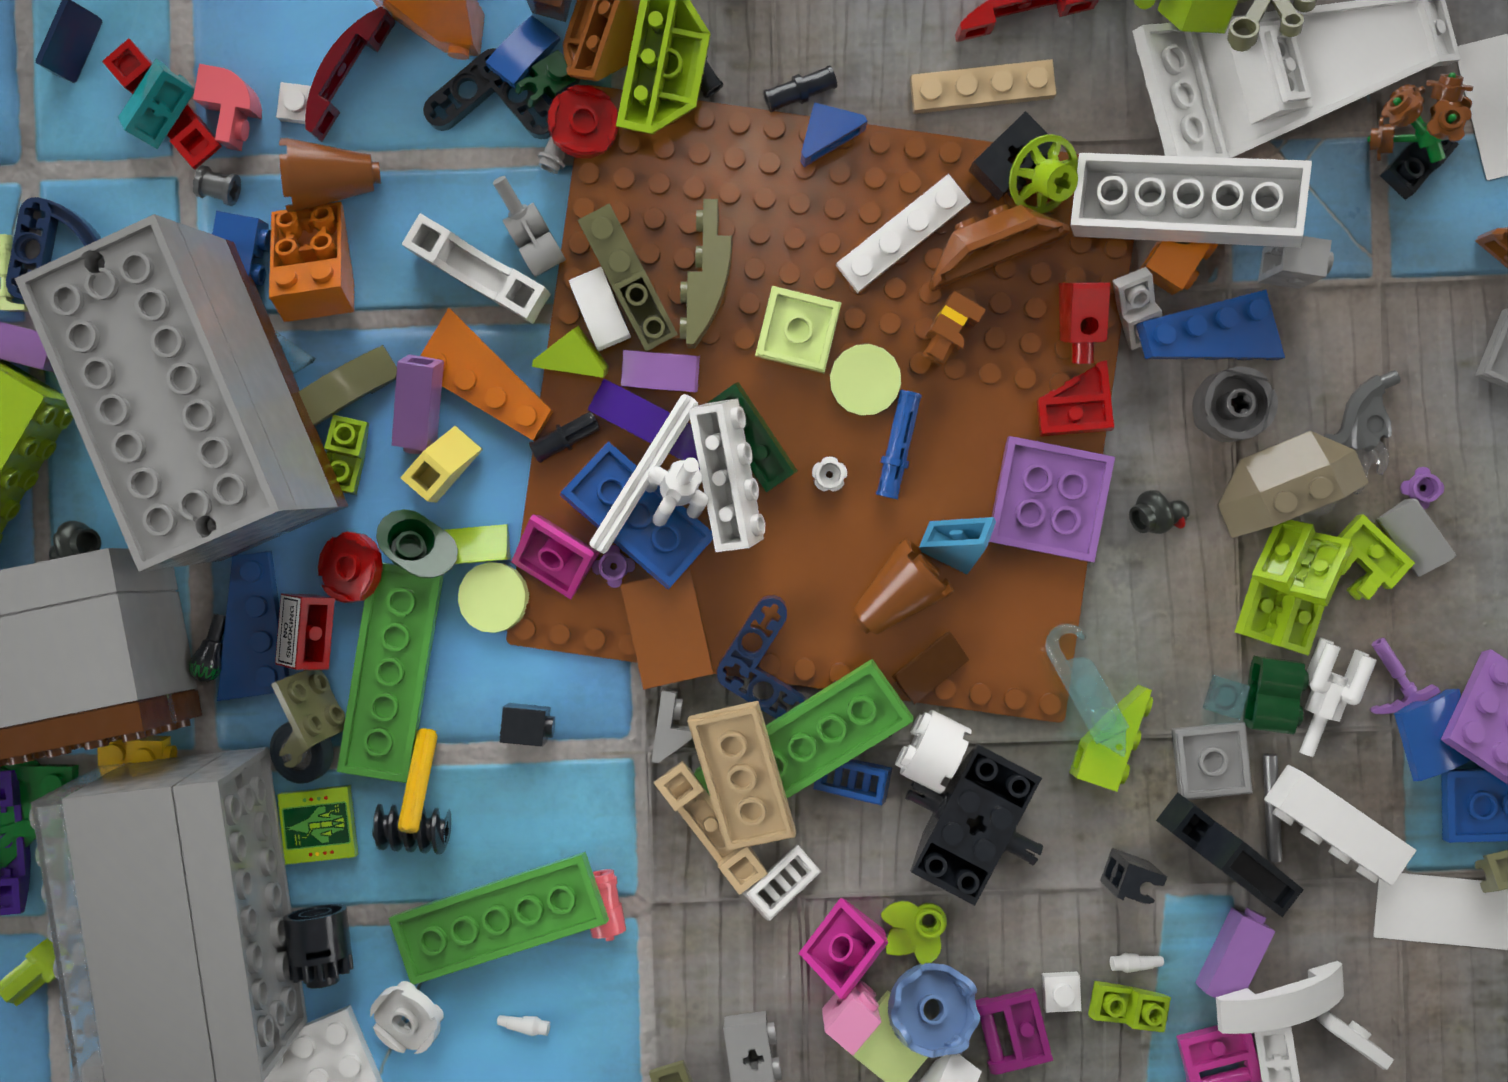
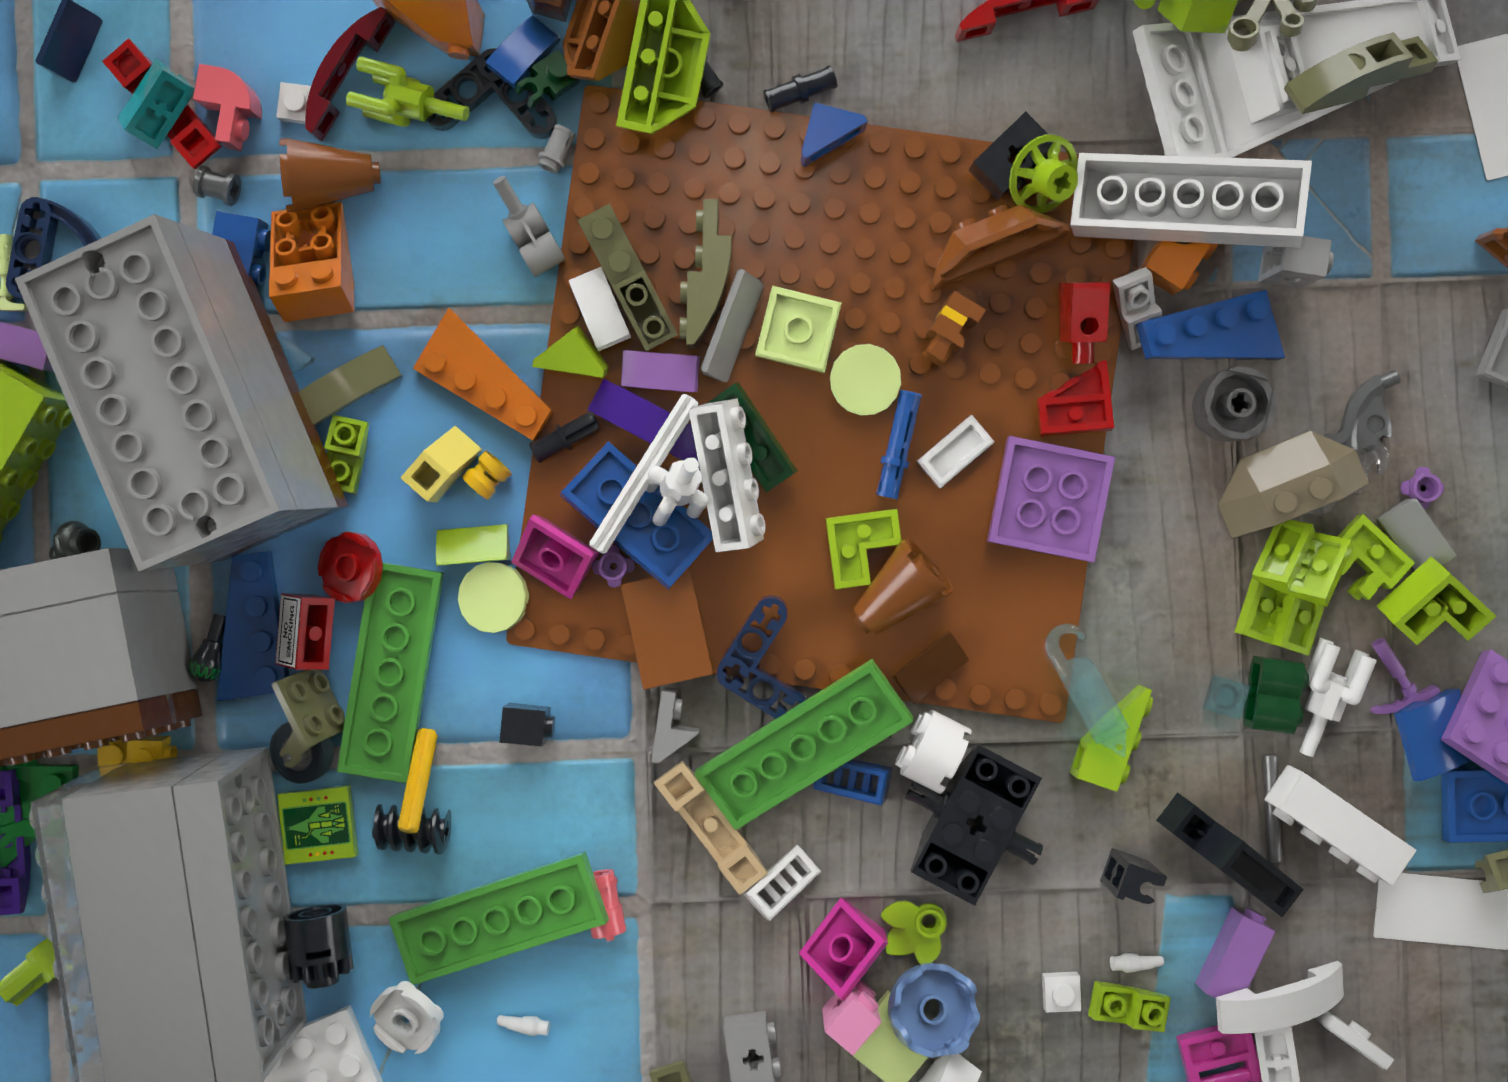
dark green piece [376,509,458,578] -> none
medium lavender brick [392,354,444,454] -> none
white arch [402,213,551,324] -> none
red tile [548,85,619,158] -> none
tan tile [687,701,796,851] -> none
white plate [812,457,847,492] -> none
white plate [836,174,971,293] -> none
tan plate [910,59,1056,114] -> none
dark azure slope [919,517,996,574] -> none
magenta plate [975,988,1053,1075] -> none
pearl dark grey animal [1129,490,1190,534] -> none
light grey tile [1171,721,1253,800] -> none
dark orange plant [1367,72,1474,163] -> none
black slope [1380,139,1459,200] -> none
none -> lime plant [346,56,470,127]
none -> yellow wheel [461,450,512,500]
none -> light grey slope [701,269,764,382]
none -> lime plate [825,509,901,589]
none -> white tile [916,415,995,488]
none -> olive slope [1284,32,1438,114]
none -> lime brick [1376,556,1497,645]

